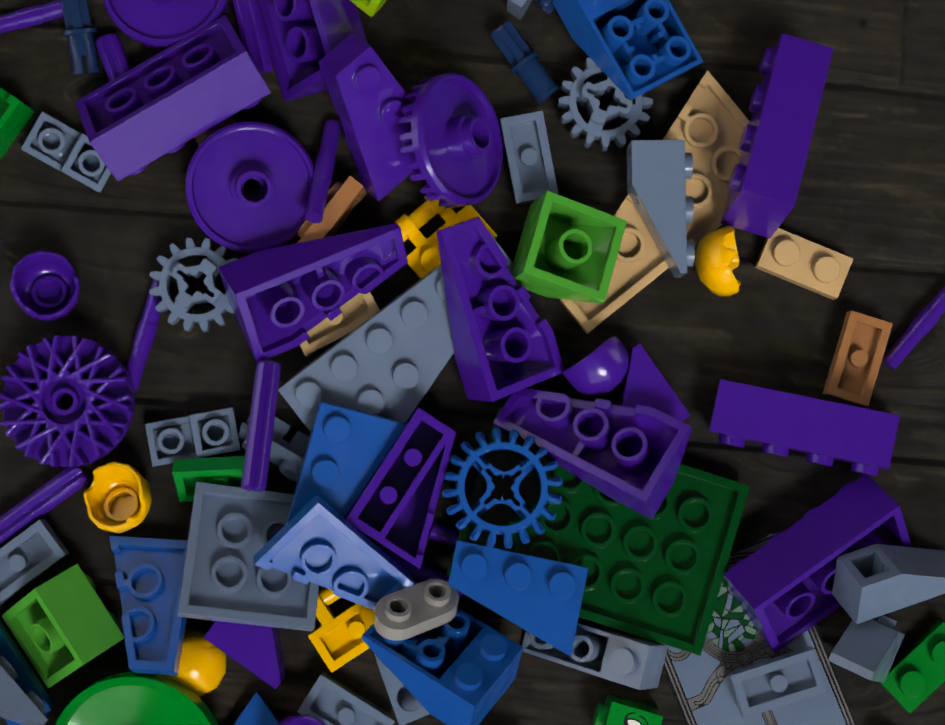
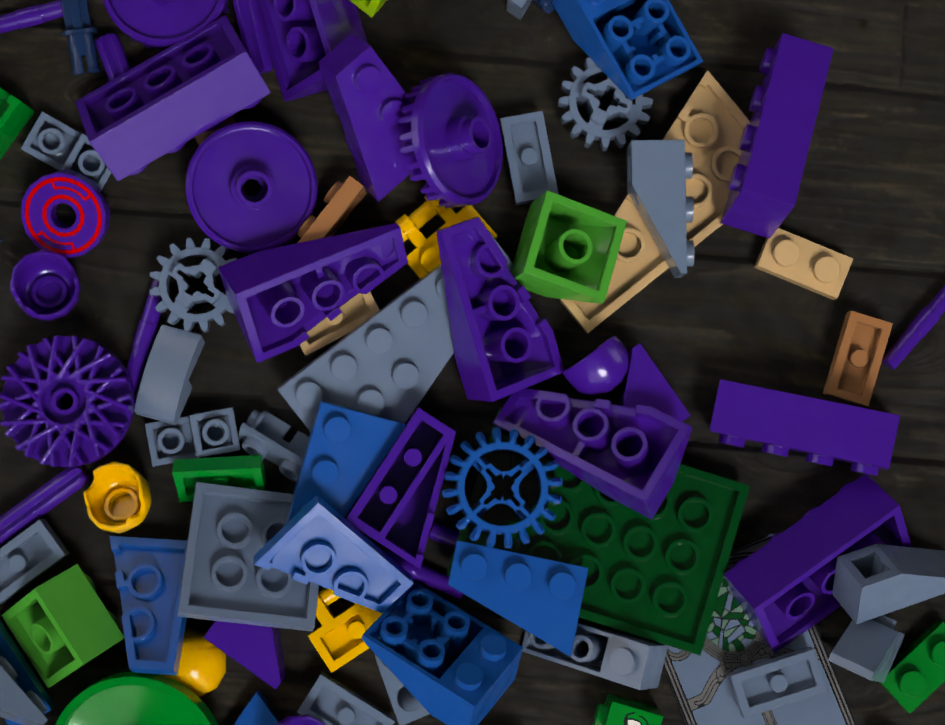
dark purple axle [241,360,281,492] -> none
dark purple piece [305,120,342,223] -> none
light grey plate [373,579,459,641] -> none
dark blue axle [491,21,560,105] -> none
yellow hair [694,225,741,296] -> none
none -> dark purple tile [21,170,110,258]
none -> sand blue slope [134,325,205,425]

